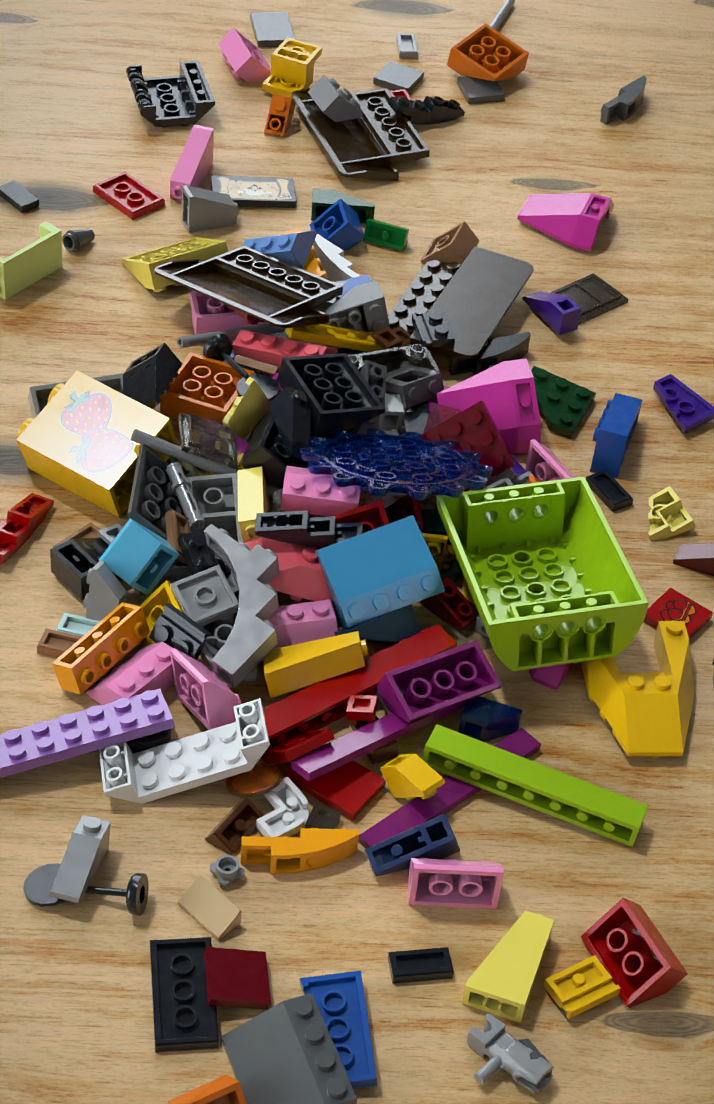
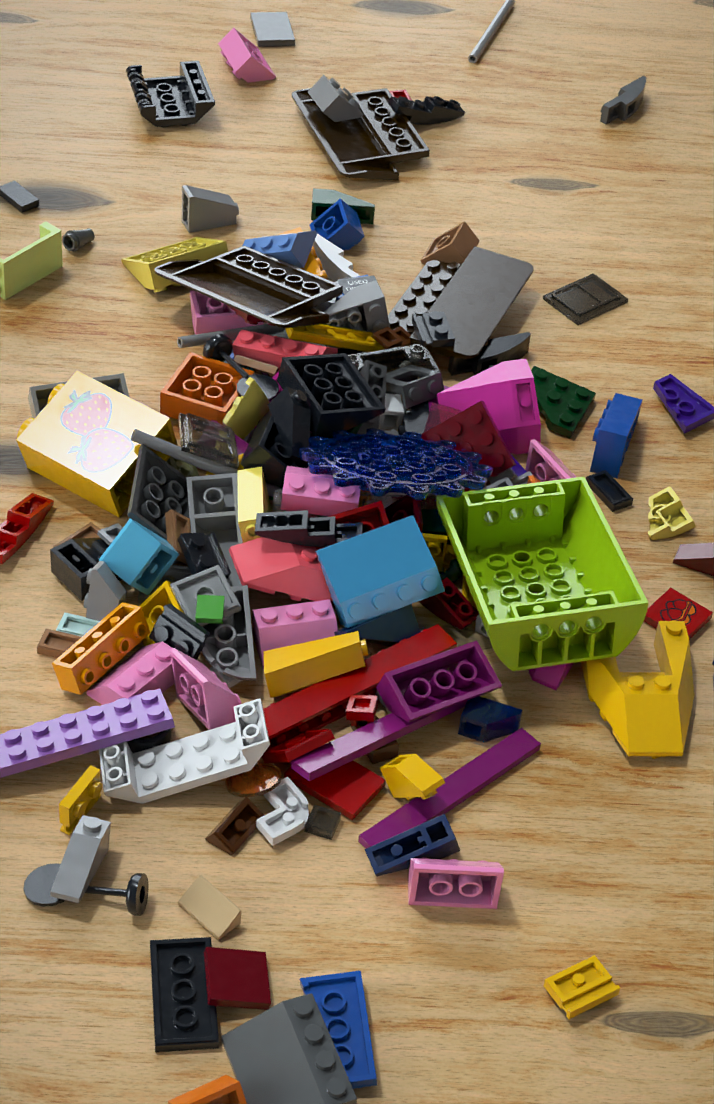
red tile [93,172,165,220] -> none
black slope [122,343,182,409] -> none
light grey pin [166,462,206,531] -> none
bright pink slope [170,124,214,200] -> none
light grey arch [204,524,279,688] -> none
light grey plate [210,855,245,886] -> none
tile [211,176,296,208] -> none
light orange slope [241,828,359,874] -> none
yellow bracket [262,37,322,99] -> none
orange slope [264,94,296,137] -> none
green tile [363,218,409,251] -> none
tile [373,61,424,93] -> none
black tile [388,947,454,984] -> none
light grey tile [396,33,418,59] -> none
lime brick [422,724,648,847] -> none
orange slope [447,23,529,81] -> none
dark grey tile [457,77,505,104] -> none
light yellow slope [462,910,554,1023] -> none
light grey piece [467,1014,554,1093] -> none
dark pink wedge [517,193,614,252] -> none
dark purple slope [522,291,581,335] -> none
red slope [580,898,688,1008] -> none
none -> yellow plate [59,765,102,835]
none -> bright green tile [195,595,225,624]
none -> sticker [337,275,381,294]

